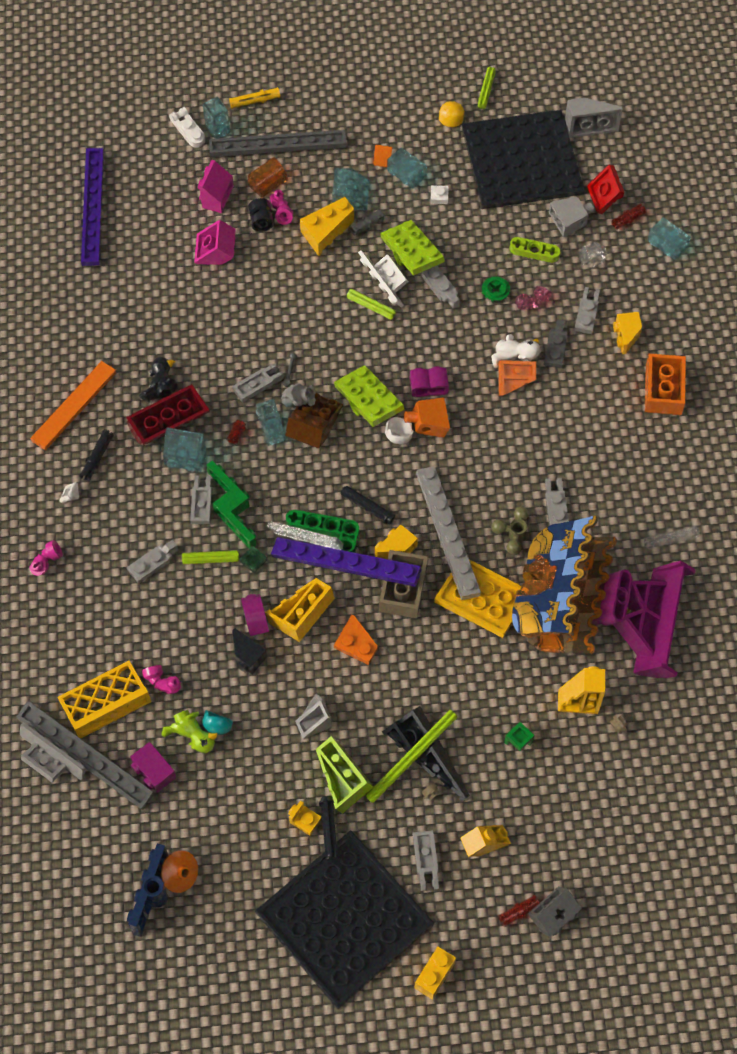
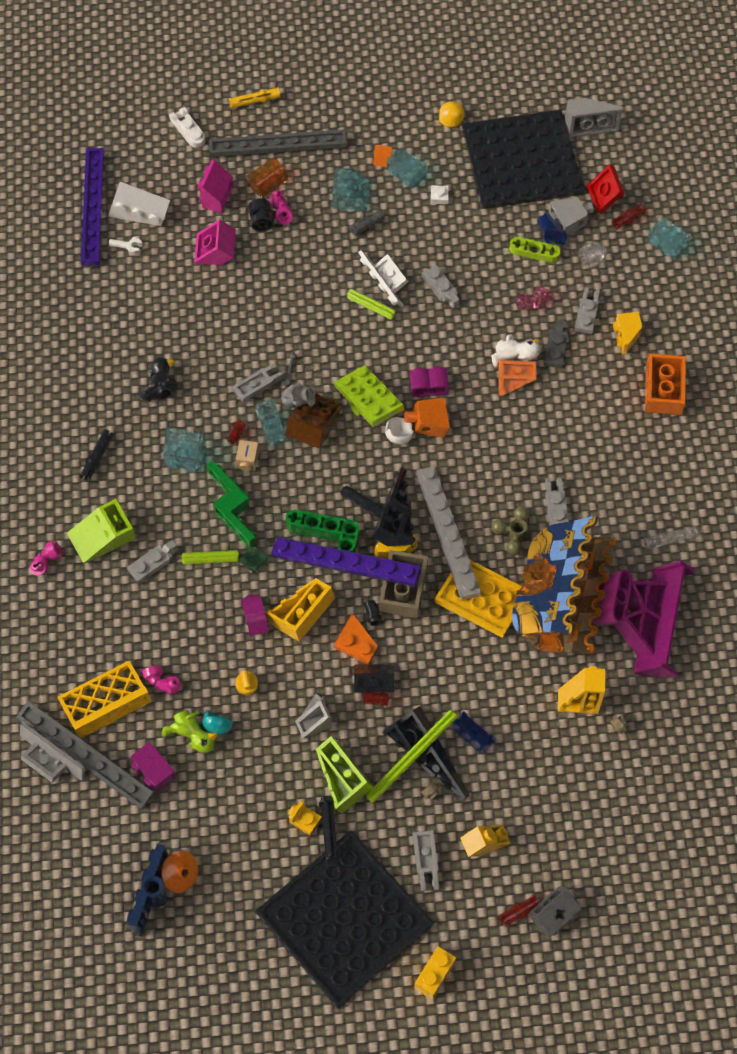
orange tile [30,361,116,451] -> none
white slope [60,482,79,503] -> none
dark red slope [126,384,210,446] -> none
light grey hinge [190,475,212,524] -> none
clear light blue brick [203,97,230,139] -> none
black slope [232,628,267,675] -> none
clear tile [267,521,344,550] -> none
yellow wedge [300,197,354,256] -> none
lime plate [380,220,445,276] -> none
lime axle [478,67,496,109] -> none
green gear [482,277,510,302] -> none
green panel [504,722,535,751] -> none
none -> lime slope [67,499,136,564]
none -> white wedge [108,182,170,226]
none -> white bar [109,237,143,256]
none -> yellow piece [235,670,258,696]
none -> tan brick [236,440,259,471]
none -> black panel [354,664,394,692]
none -> black pin [363,599,382,626]
none -> clear red pin [364,691,389,707]
none -> black wedge [371,467,416,547]
none -> clear blue hinge [452,711,496,755]
none -> clear blue piece [537,213,567,245]

